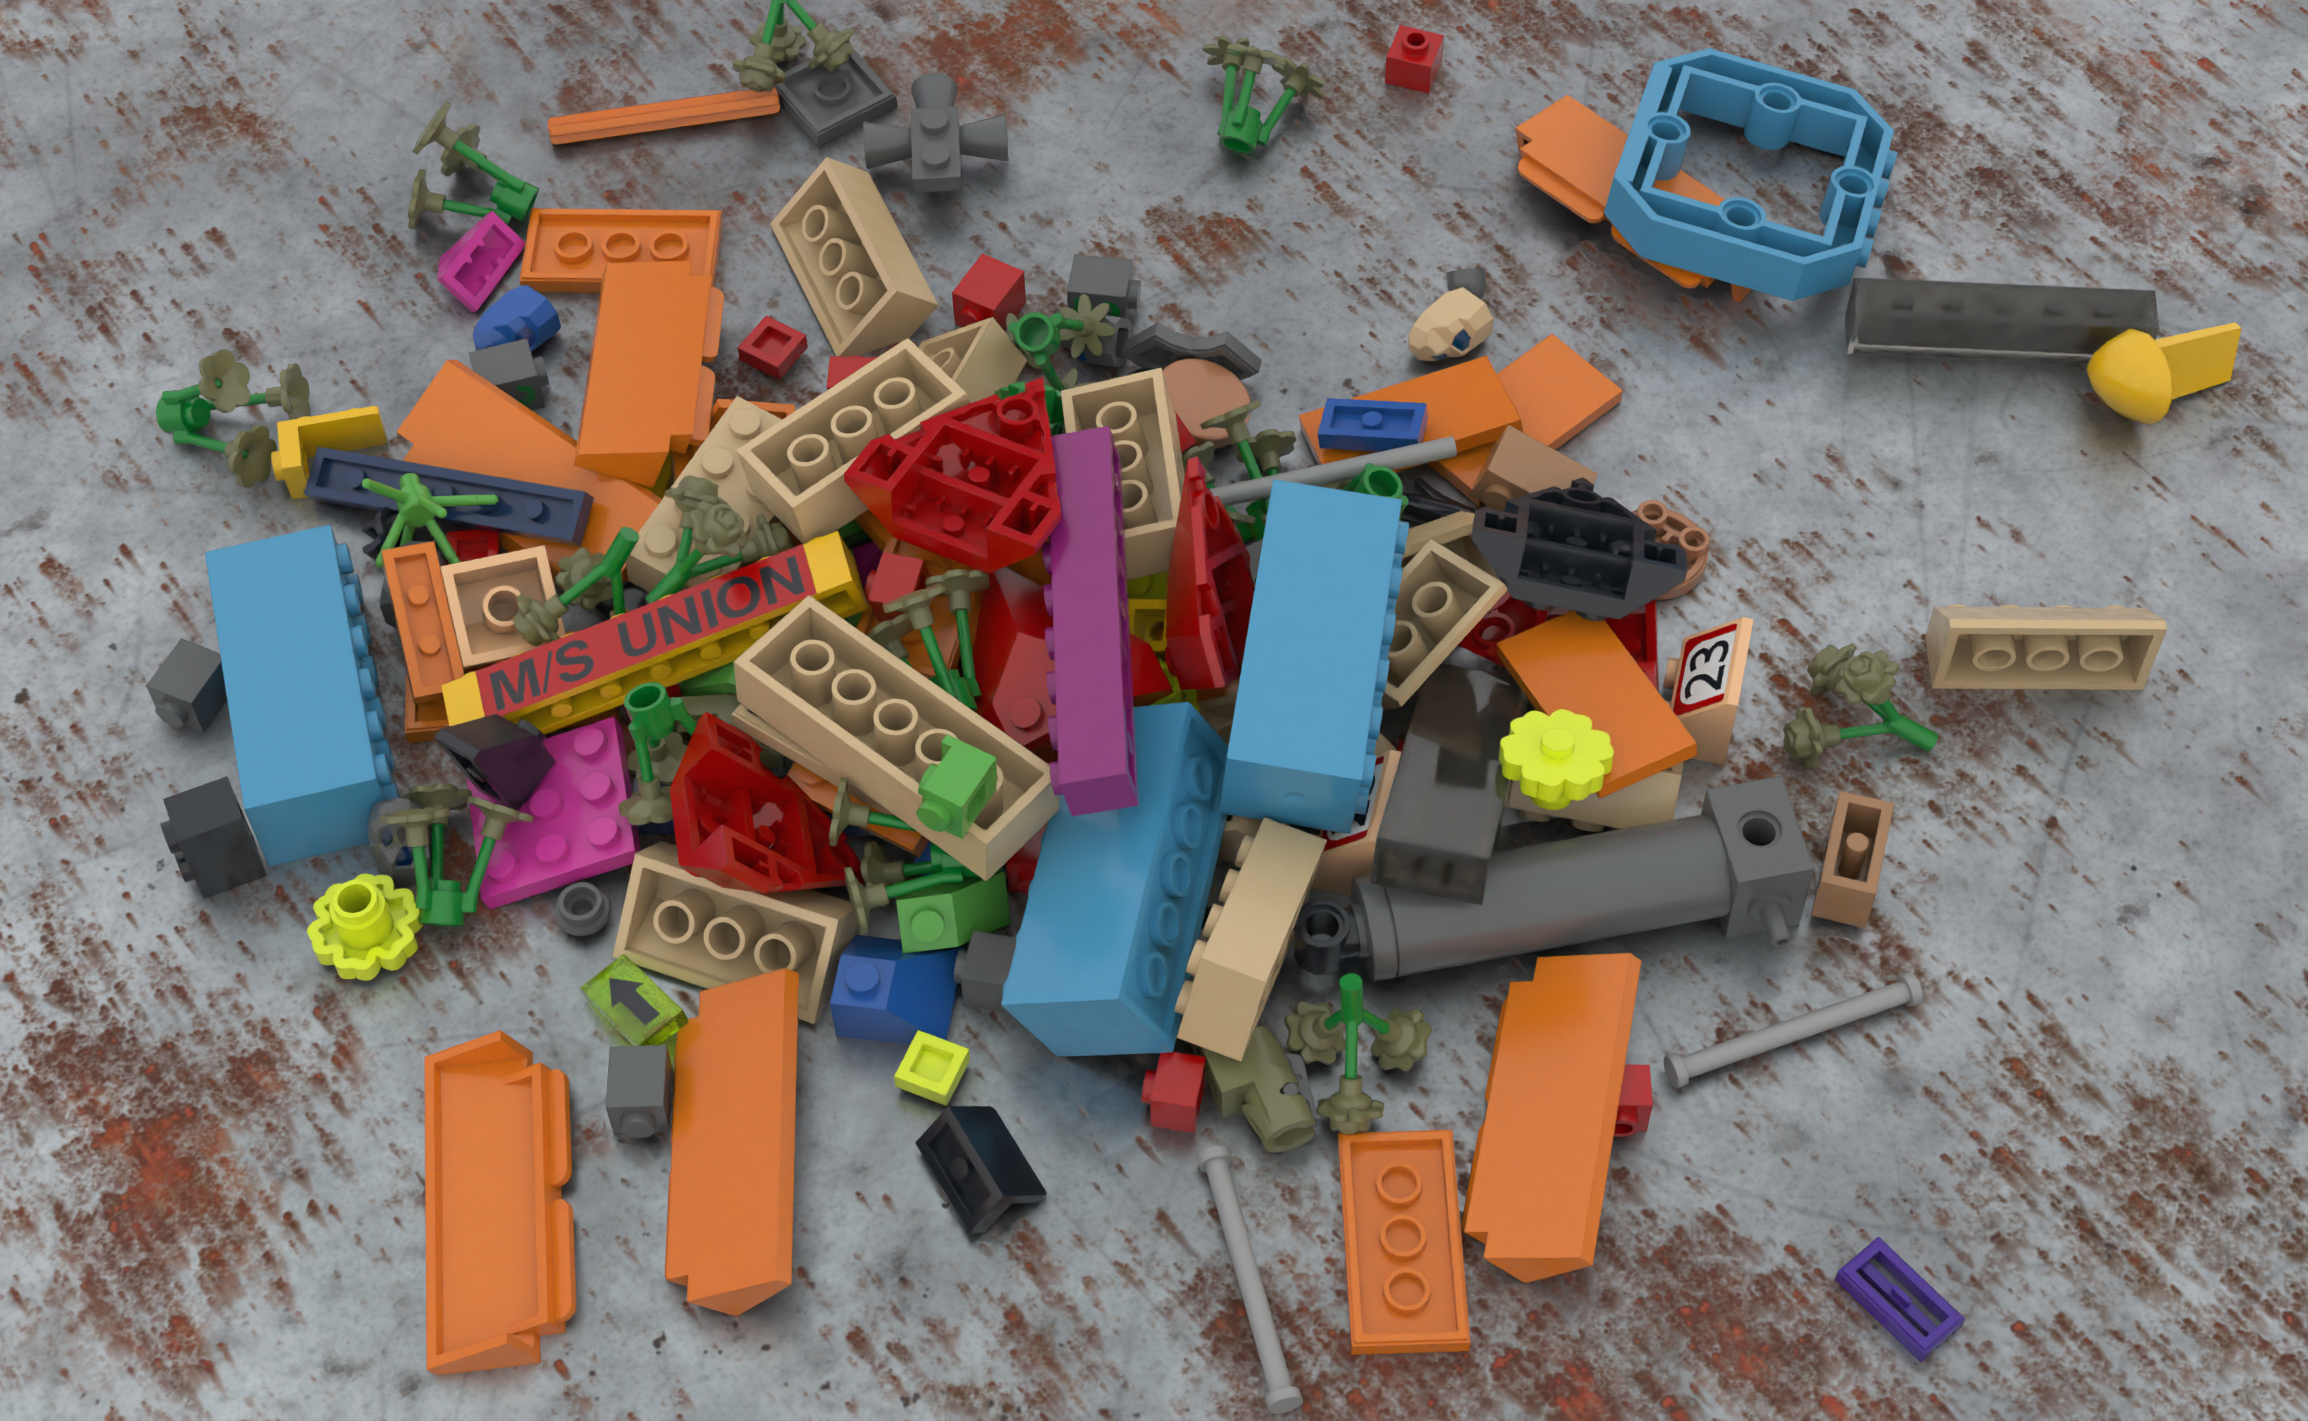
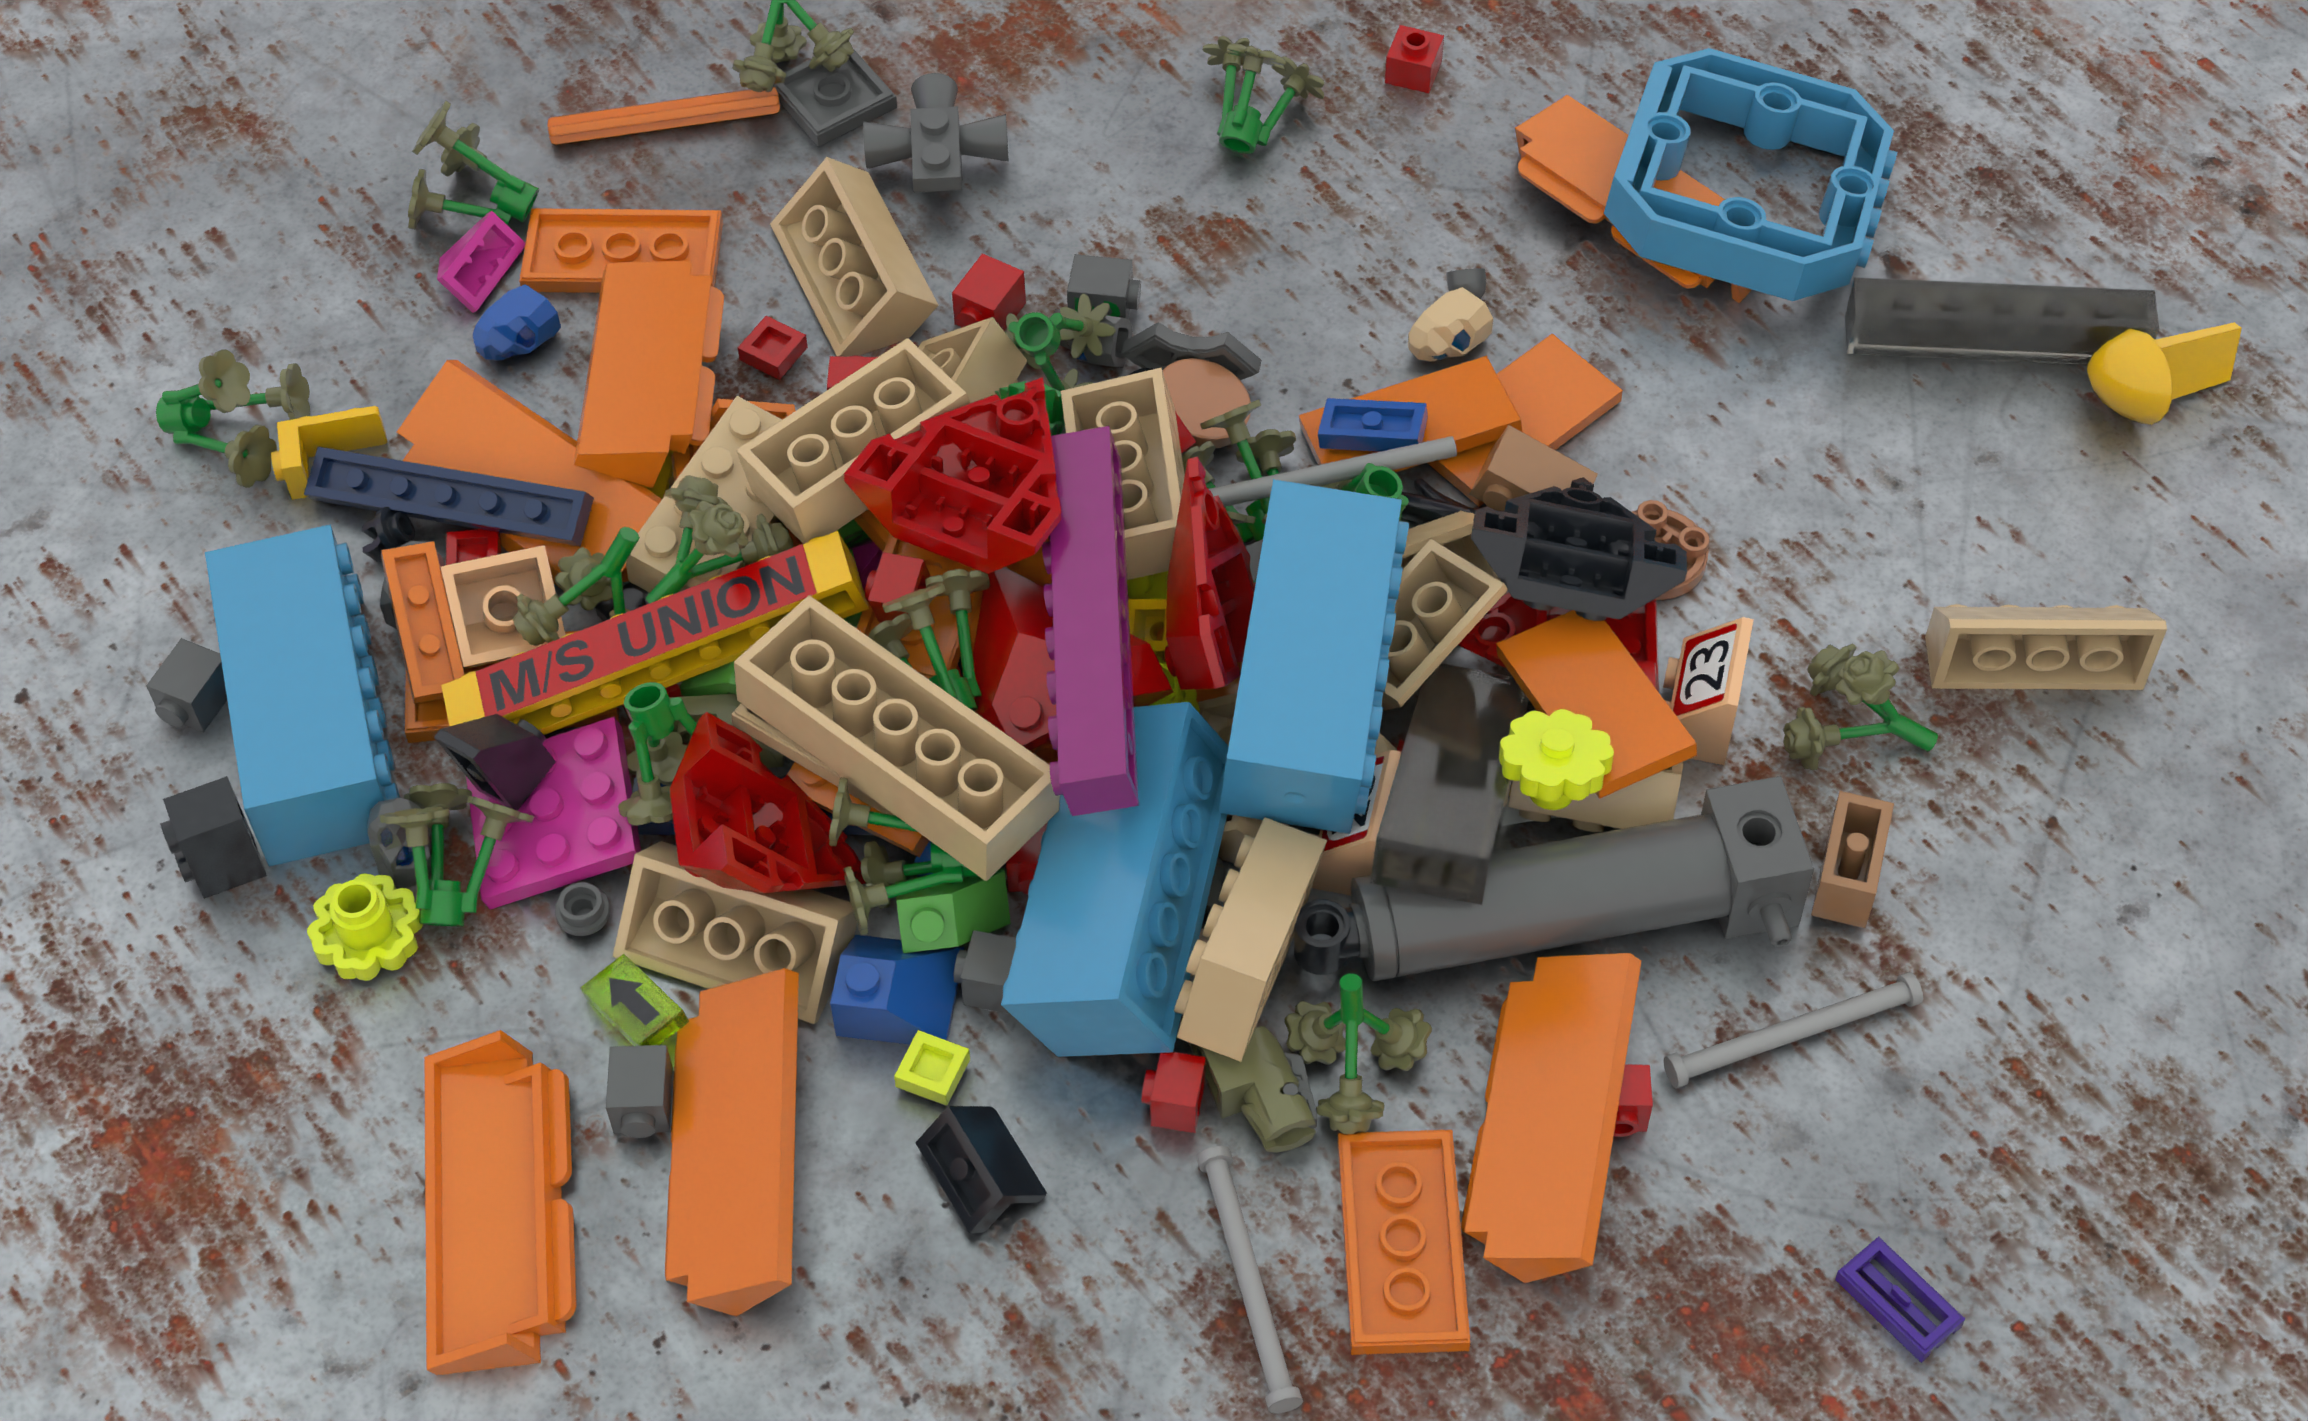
bright green plant [362,473,499,568] -> none
dark grey brick [468,338,550,410] -> none
bright green brick [916,734,997,839] -> none

